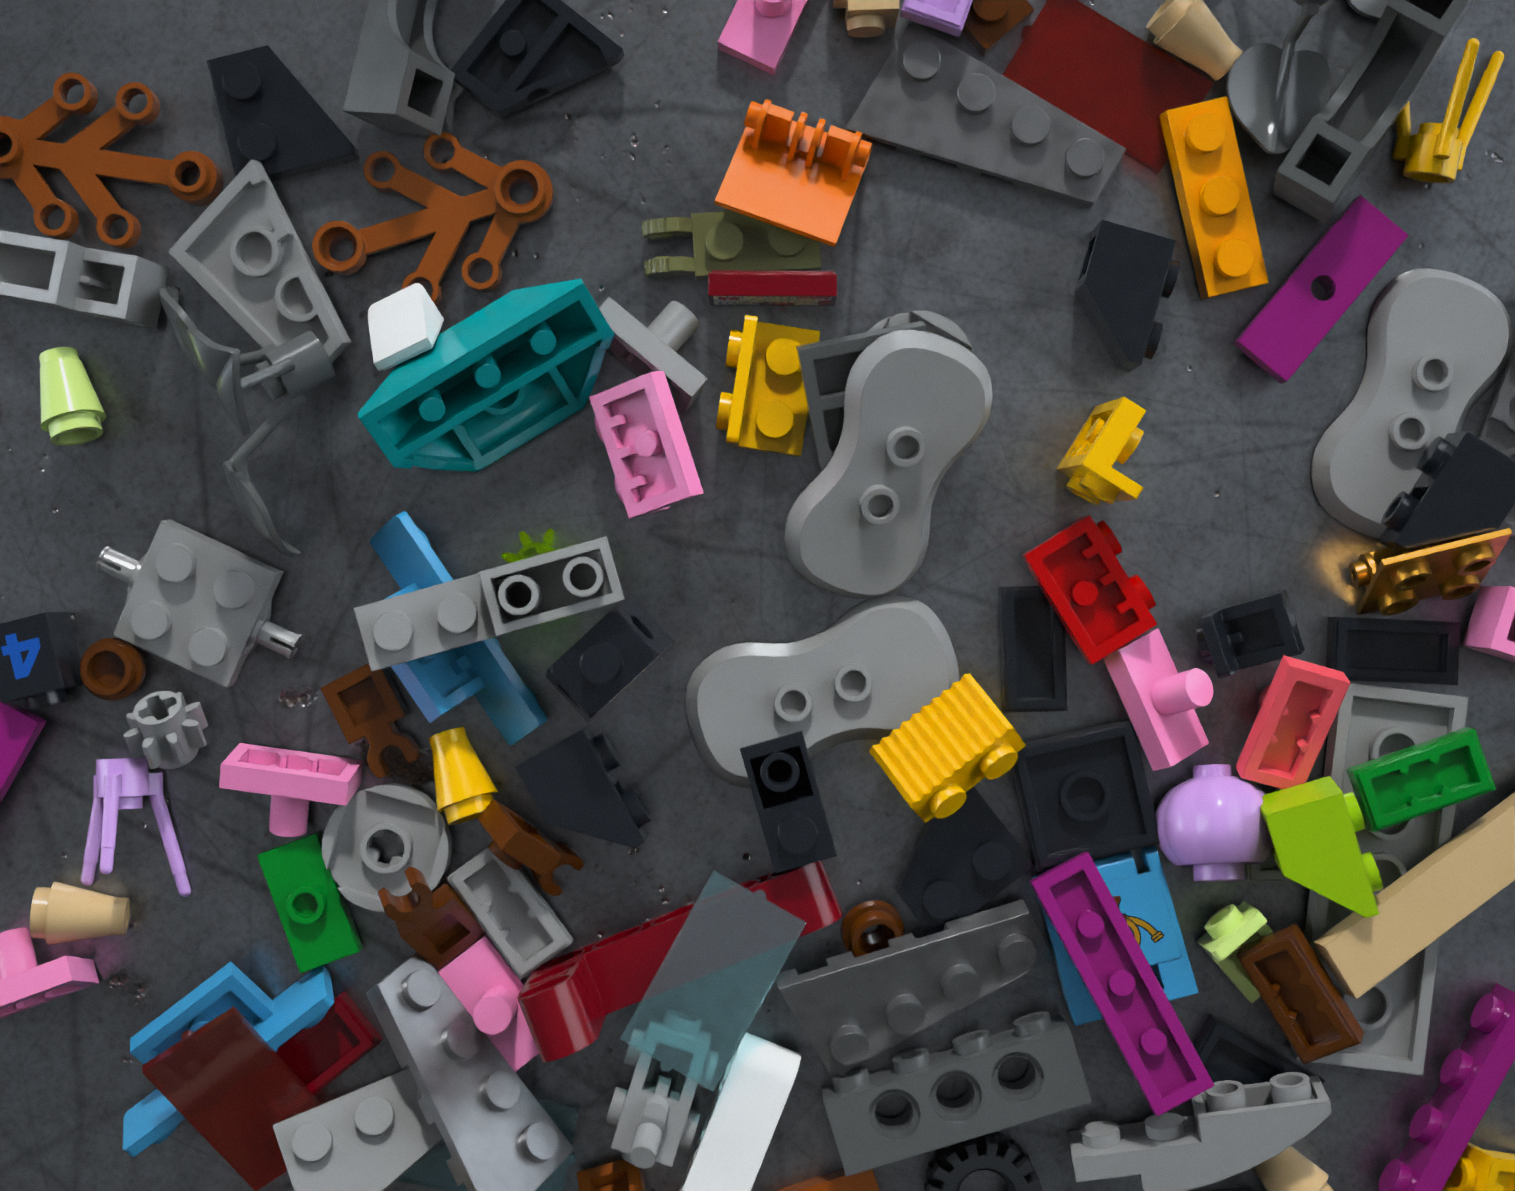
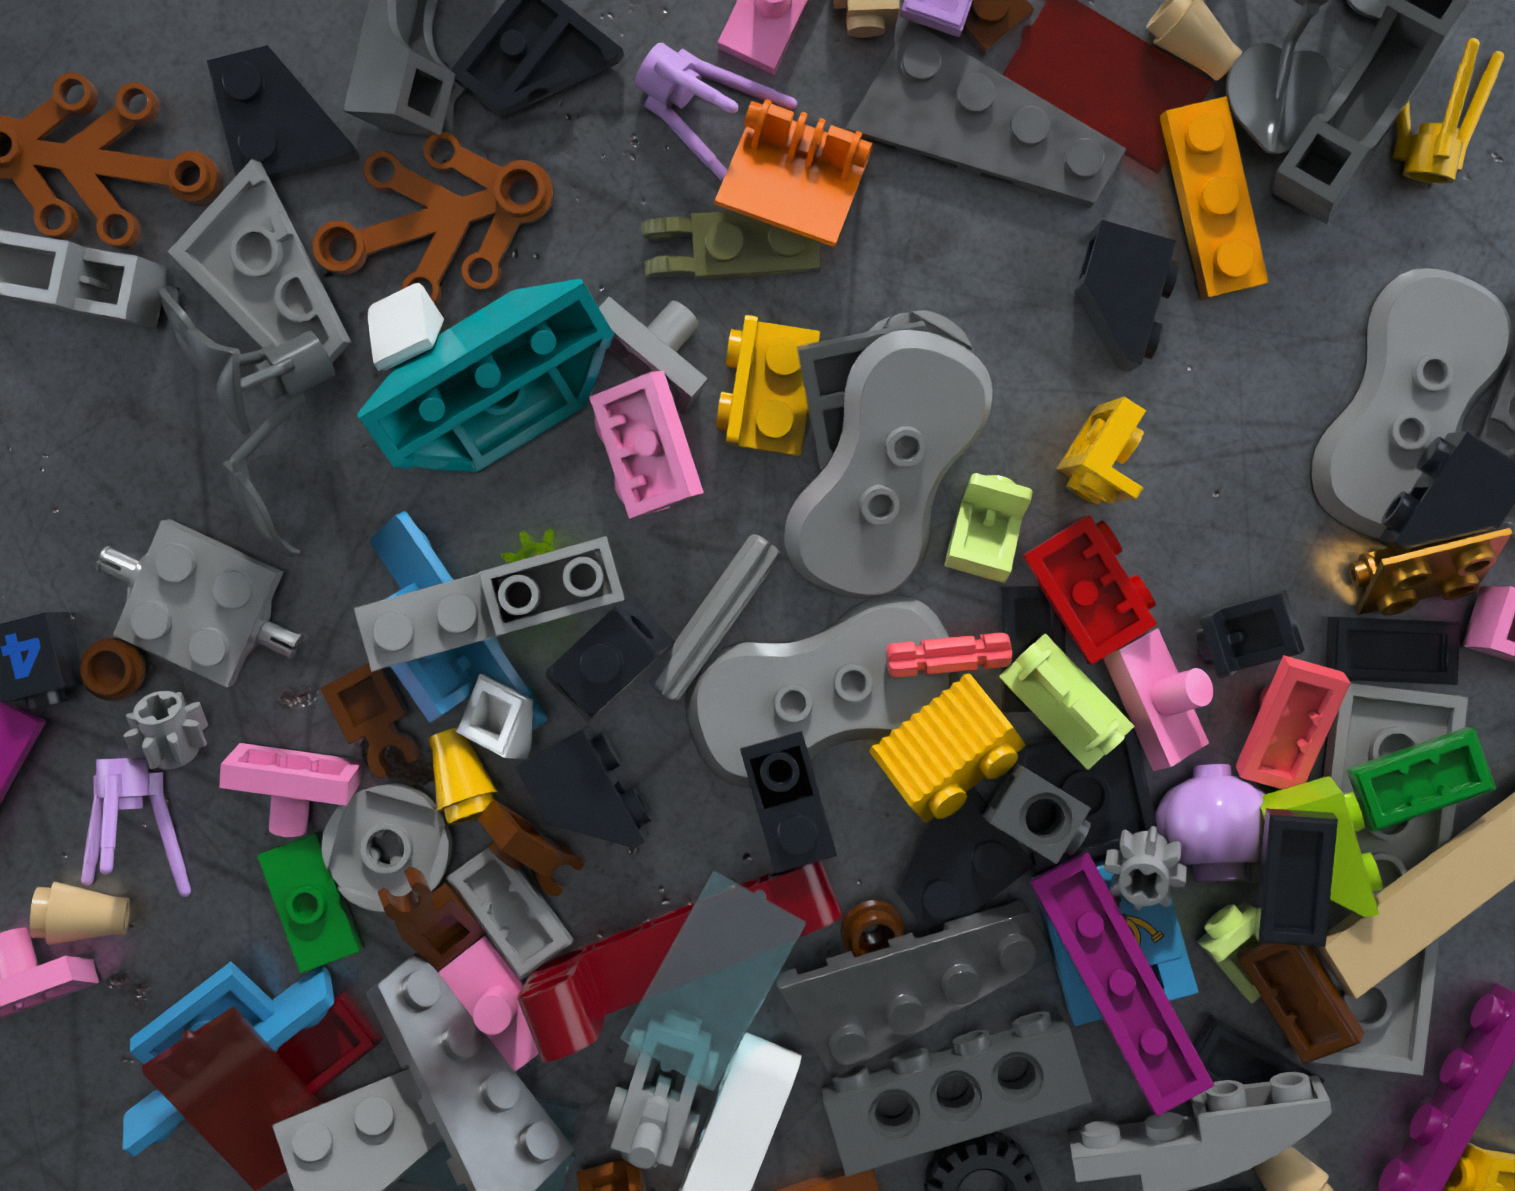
yellowish green cone [39,347,106,446] -> none
dark red tile [708,270,837,306] -> none
magenta tile [1233,195,1409,384] -> none
none -> white slope [457,674,533,759]
none -> lavender plant [635,42,797,182]
none -> light grey axle [649,534,781,701]
none -> coral axle [886,633,1012,678]
none -> yellowish green bracket [944,473,1033,583]
none -> dark grey brick [982,762,1091,864]
none -> yellowish green hinge [999,633,1135,770]
none -> light grey gear [1104,826,1187,910]
none -> black tile [1254,808,1338,947]

